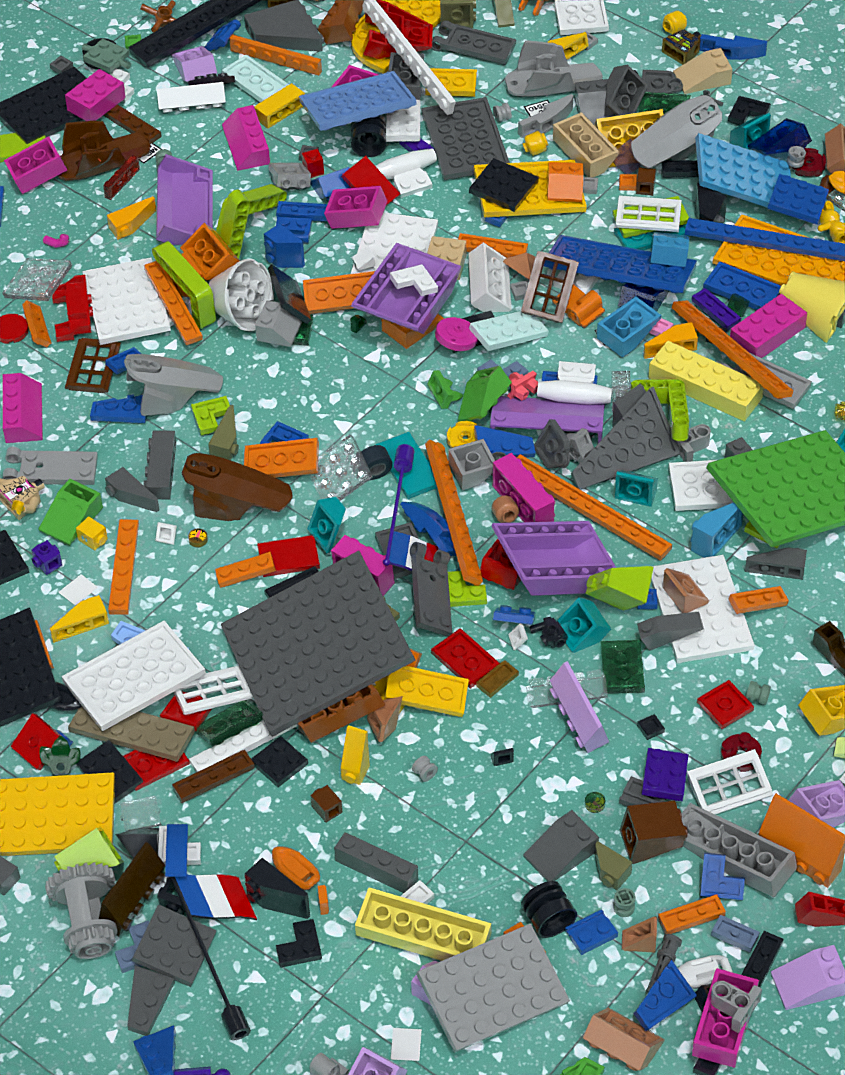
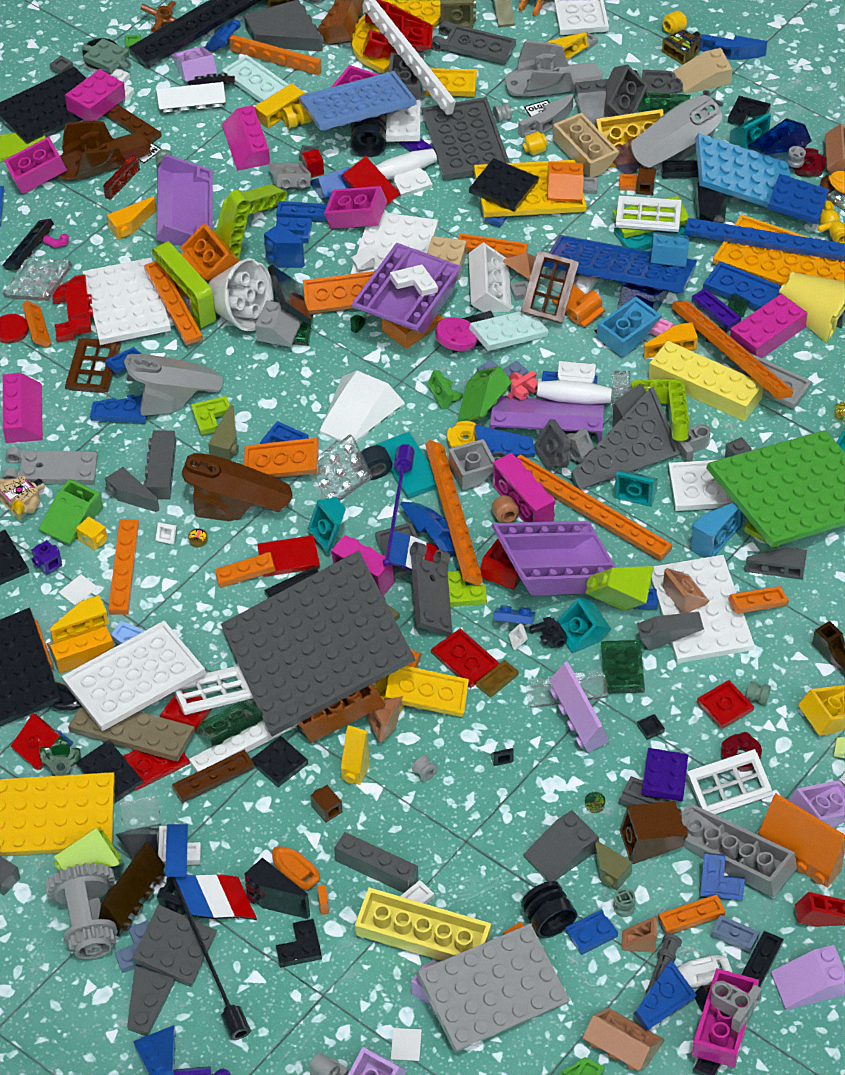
none -> black plate [3,219,54,270]
none -> light orange slope [47,624,114,674]
none -> yellow wheel [281,103,311,129]
none -> white wedge [320,371,405,447]

